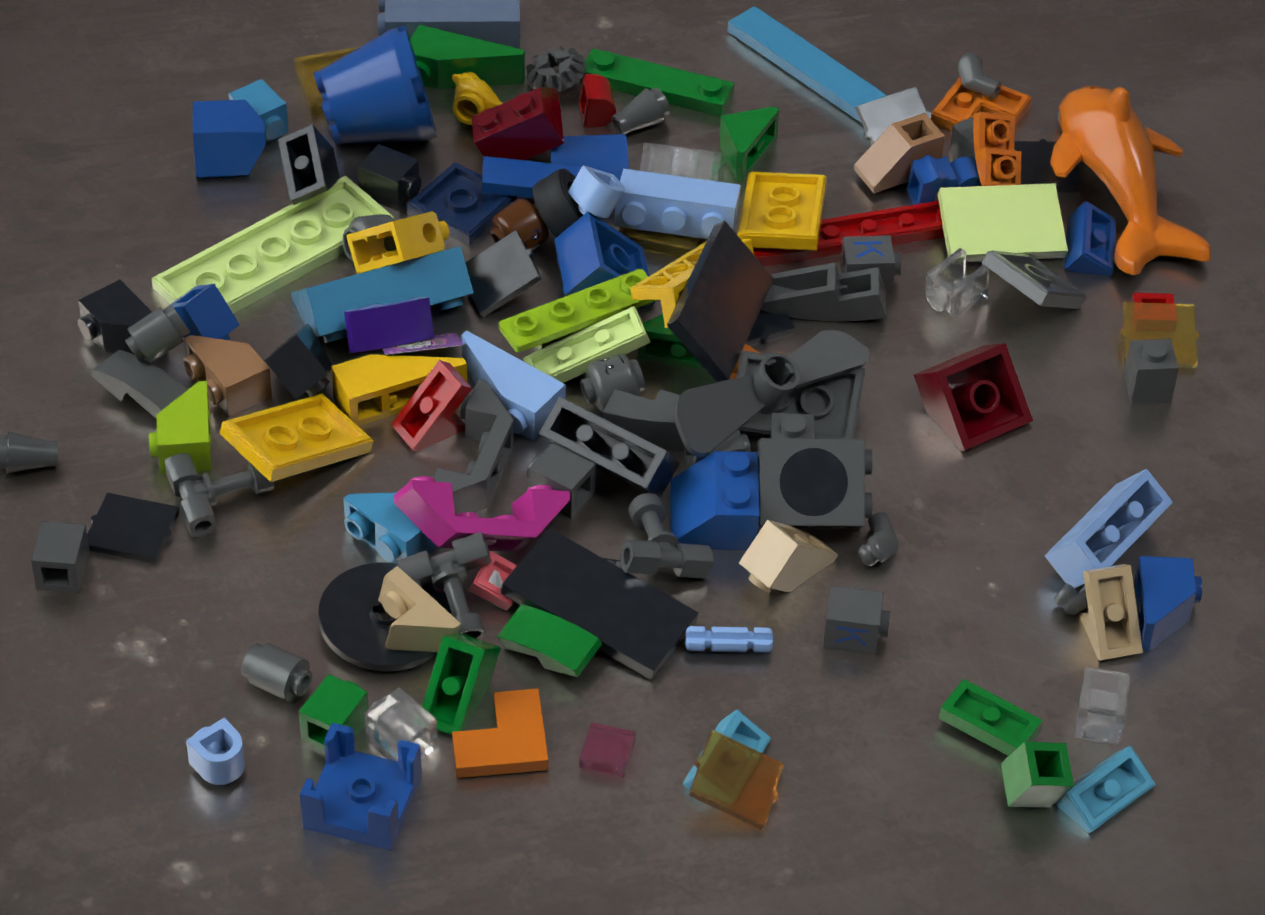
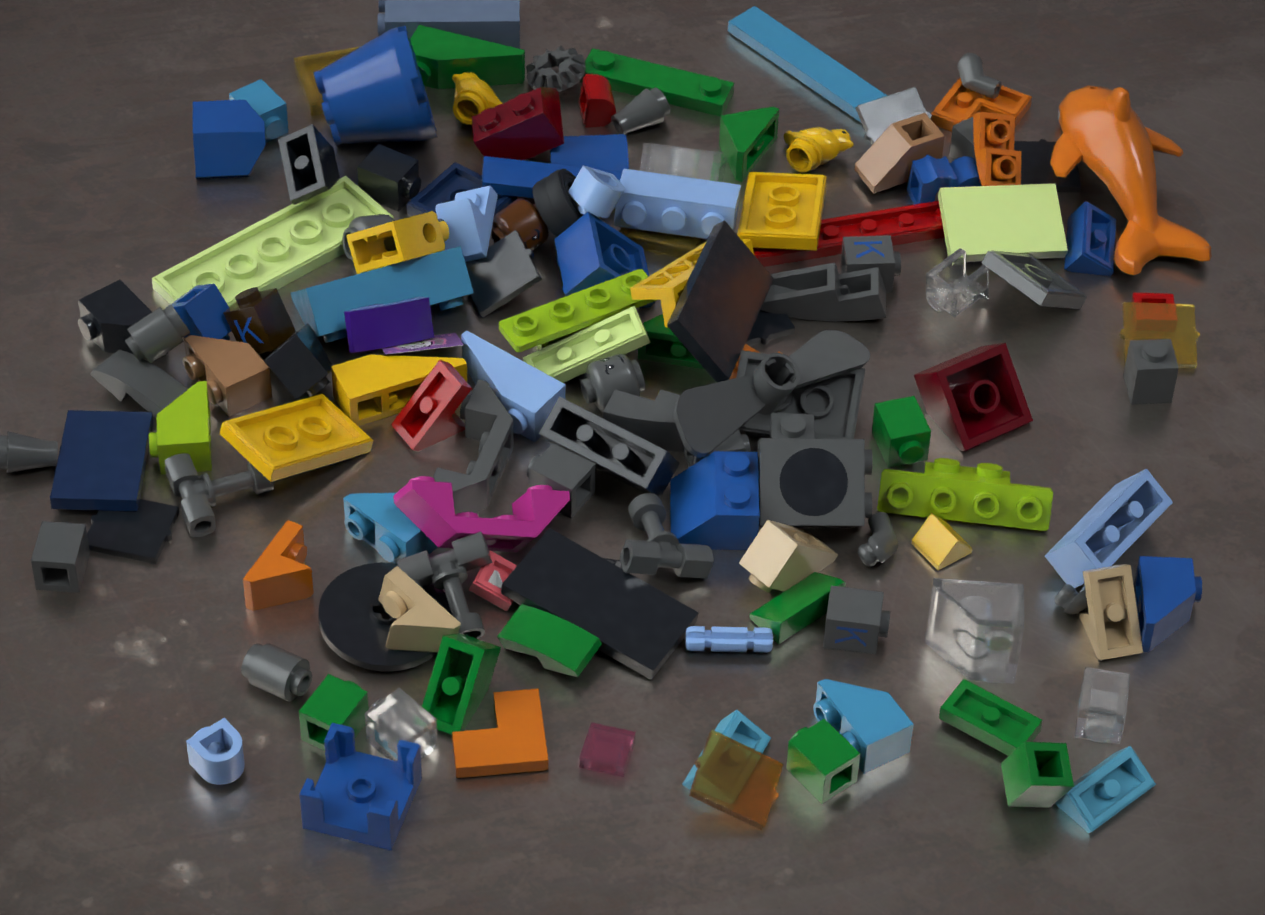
none -> dark blue tile [50,410,154,511]
none -> dark brown brick [223,287,296,354]
none -> orange slope [243,520,314,611]
none -> light blue slope [436,185,498,262]
none -> green slope [749,572,846,644]
none -> yellow animal [783,127,854,172]
none -> green brick [786,719,861,804]
none -> dark azure slope [813,679,914,774]
none -> green brick [872,396,931,468]
none -> lime bracket [877,458,1053,531]
none -> yellow slope [911,513,973,571]
none -> clear slope [925,578,1024,684]

